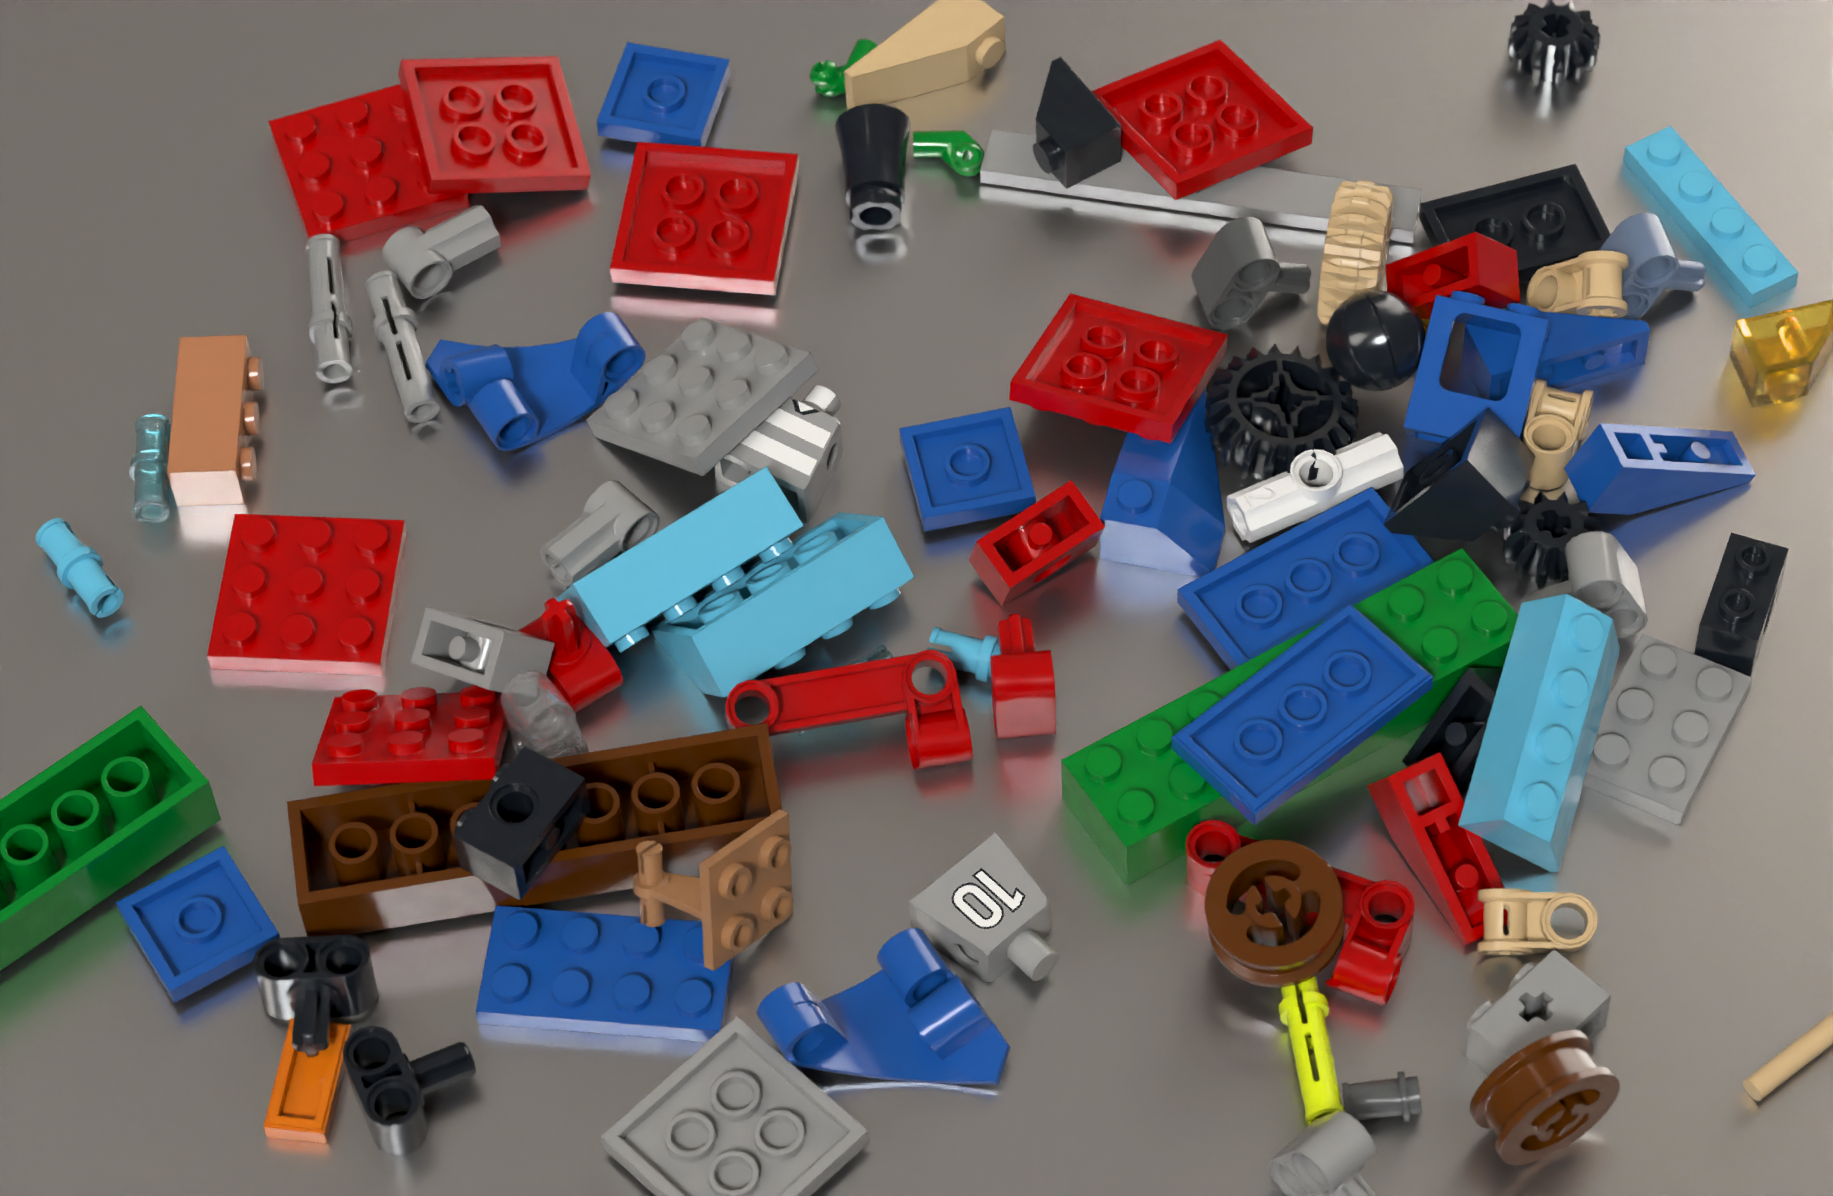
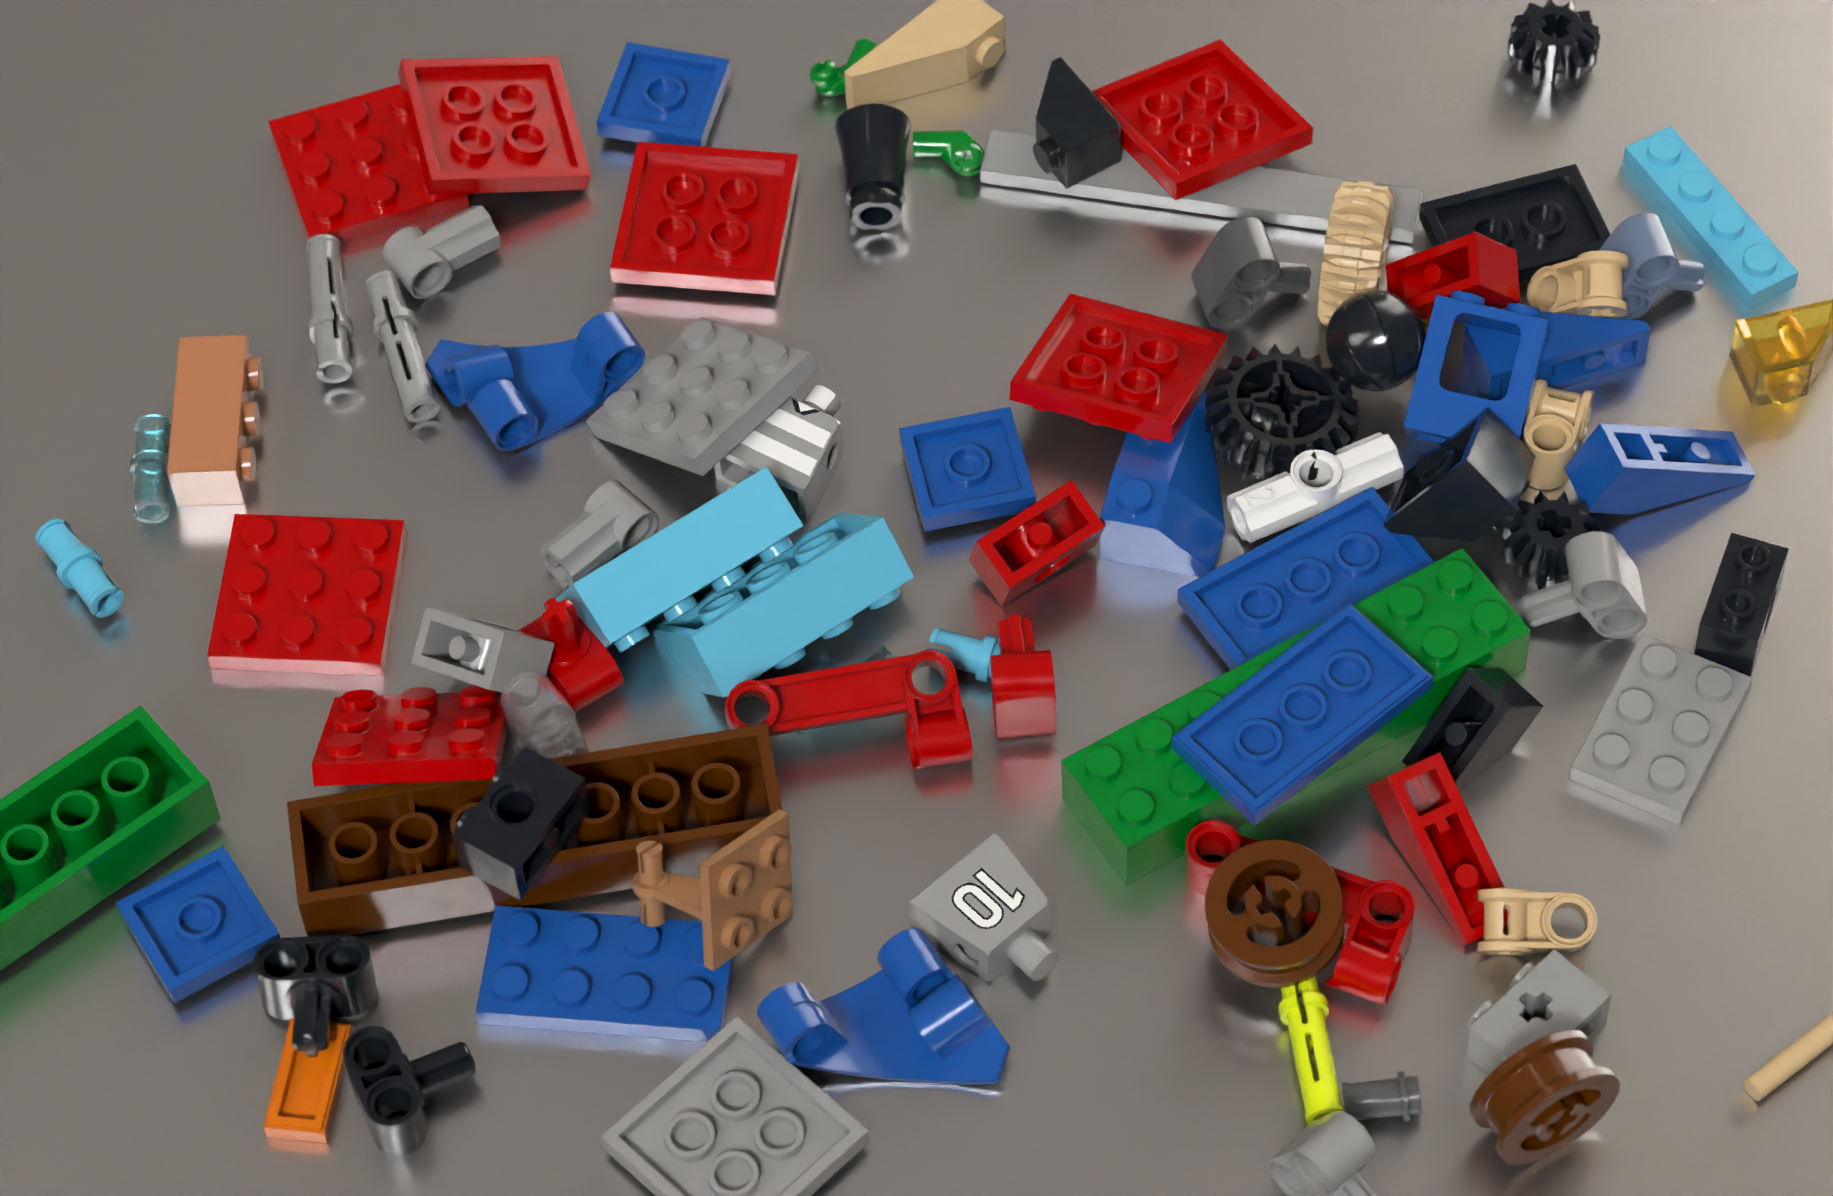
medium azure slope [1458,594,1620,872] -> none

